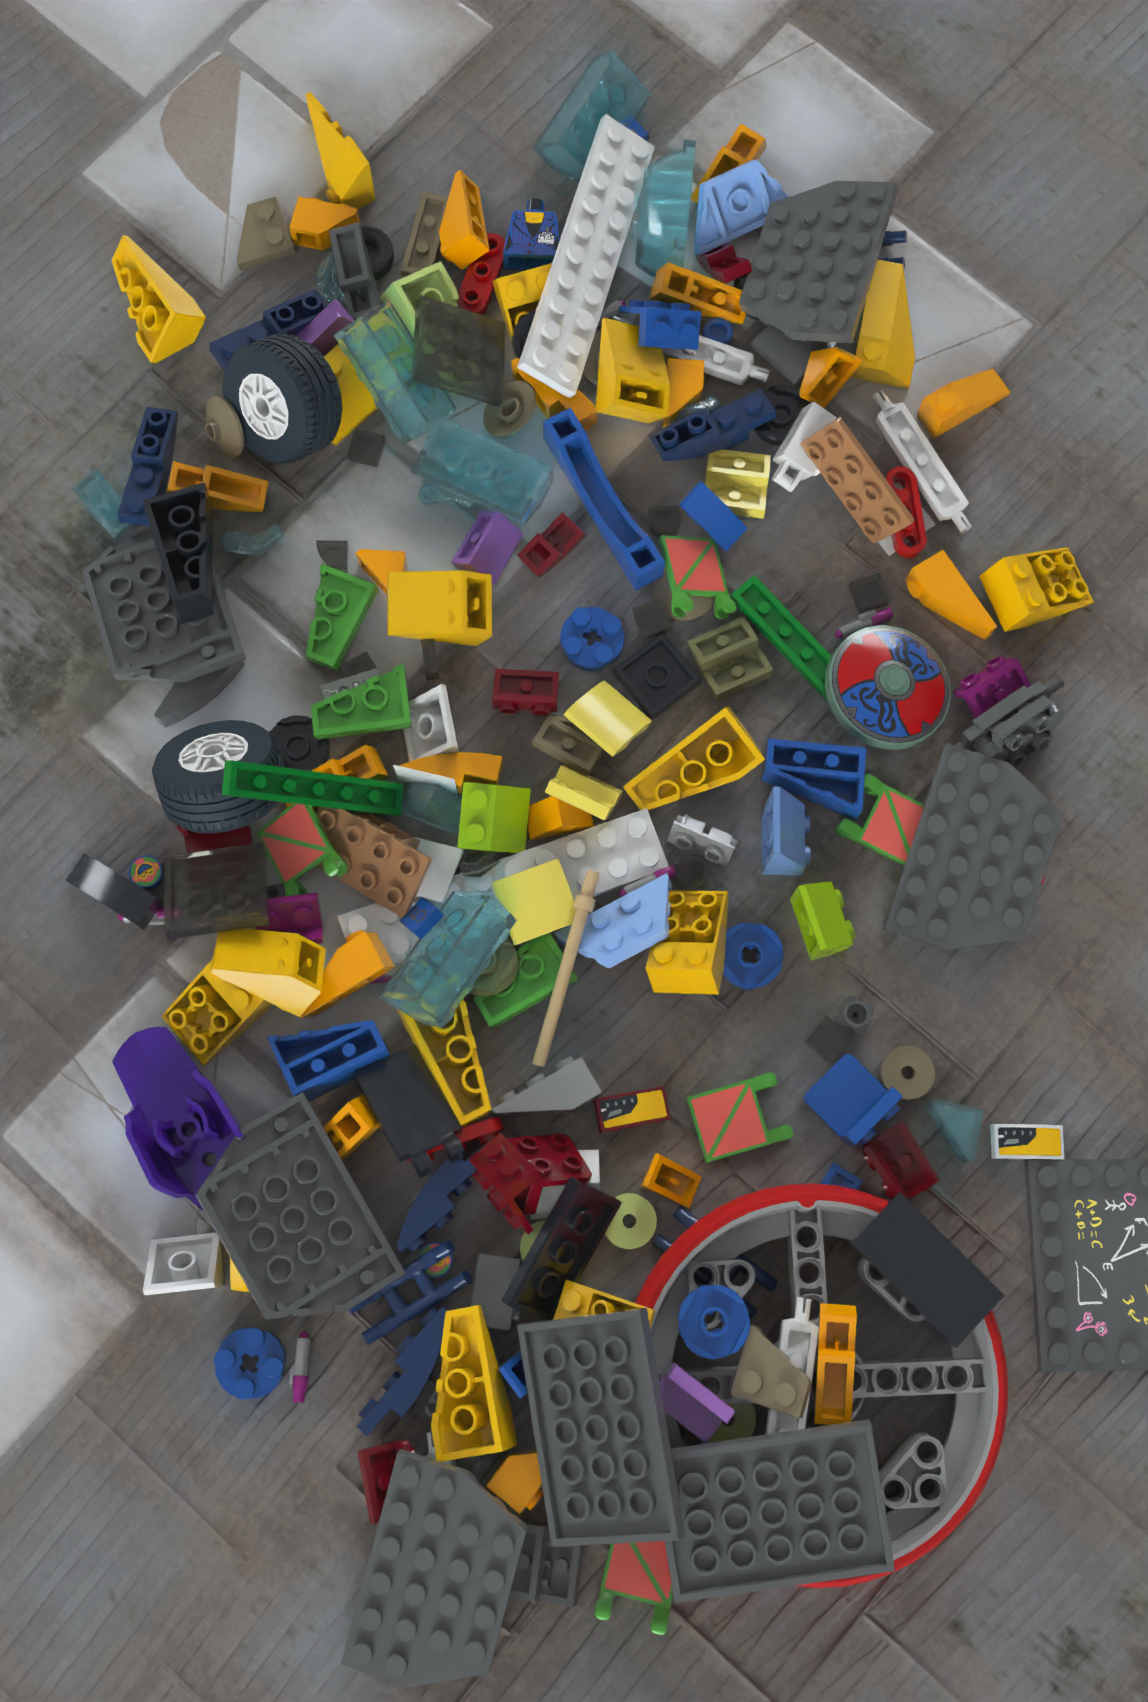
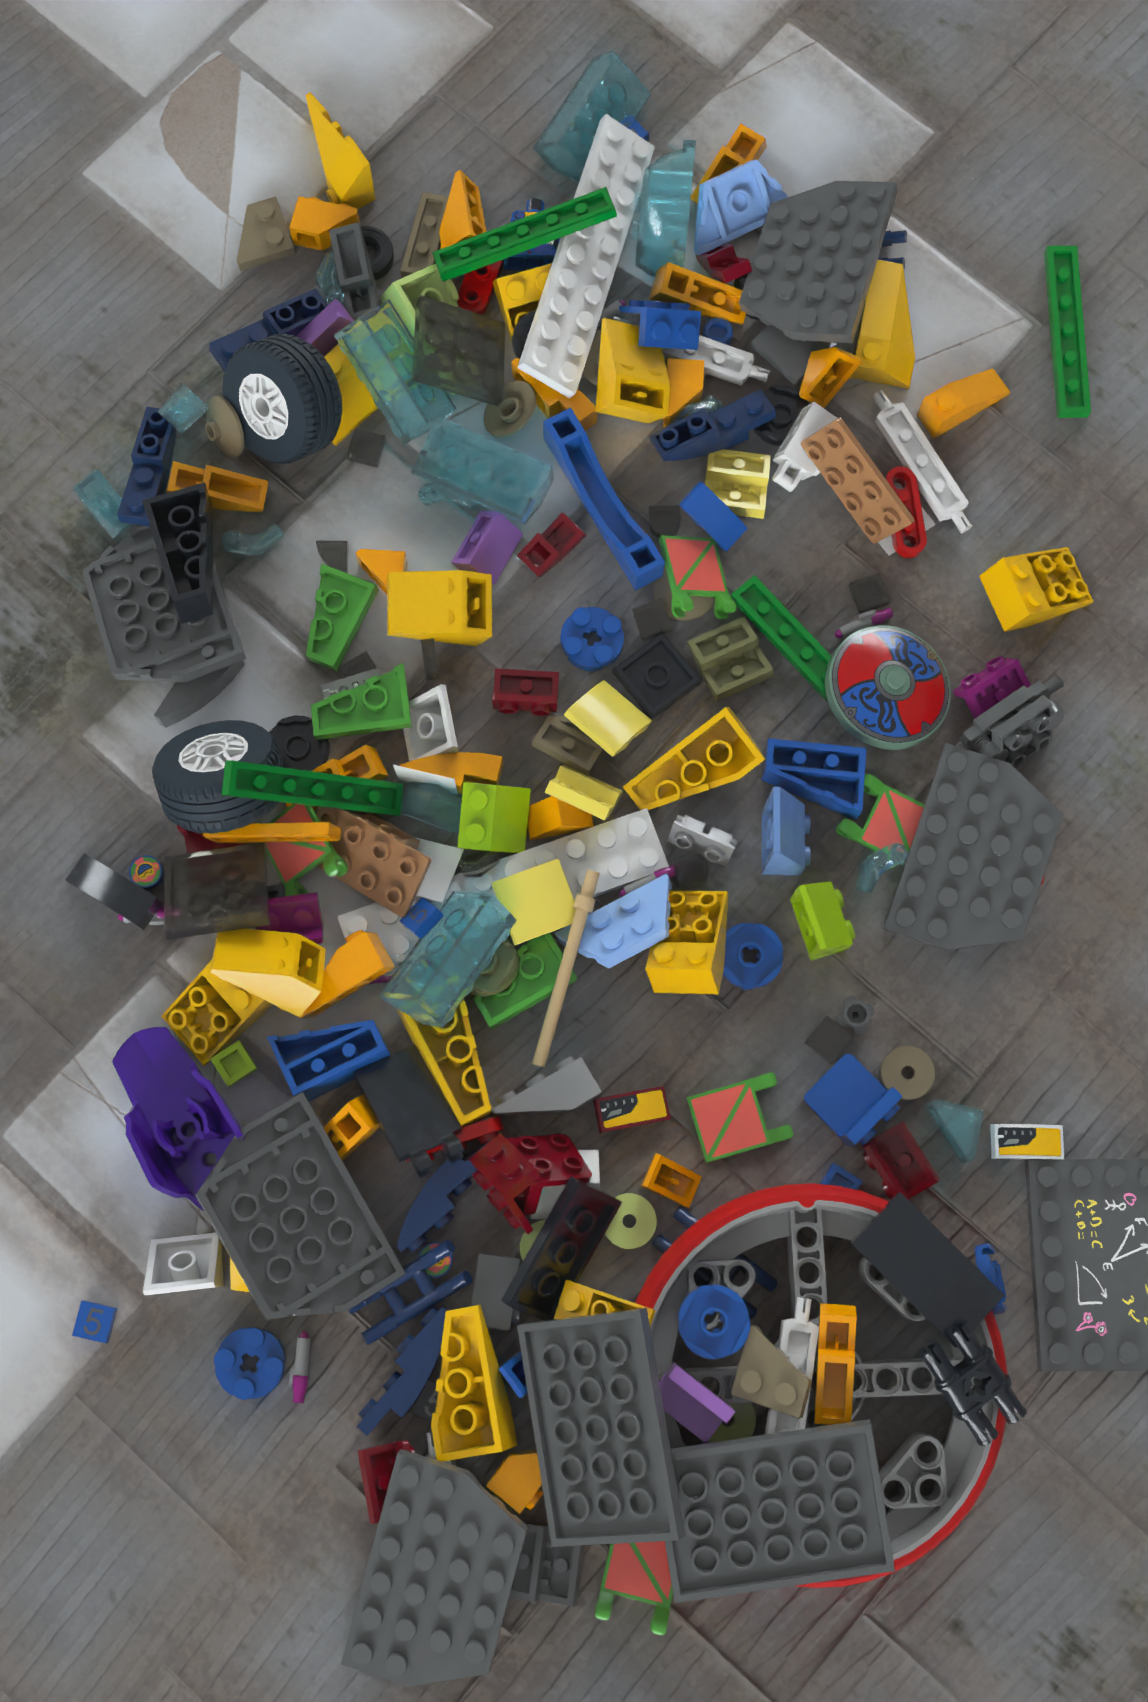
yellow wedge [111,235,206,363] -> none
light orange slope [906,550,997,640] -> none
none -> blue tile [72,1300,118,1343]
none -> clear light blue slope [158,382,210,433]
none -> light orange tile [203,822,341,843]
none -> lime plate [210,1040,259,1088]
none -> green tile [432,187,617,282]
none -> clear light blue arm [855,843,909,894]
none -> black pin [919,1320,1027,1446]
none -> blue tile [975,1243,1007,1315]
none -> green plate [1044,246,1091,418]

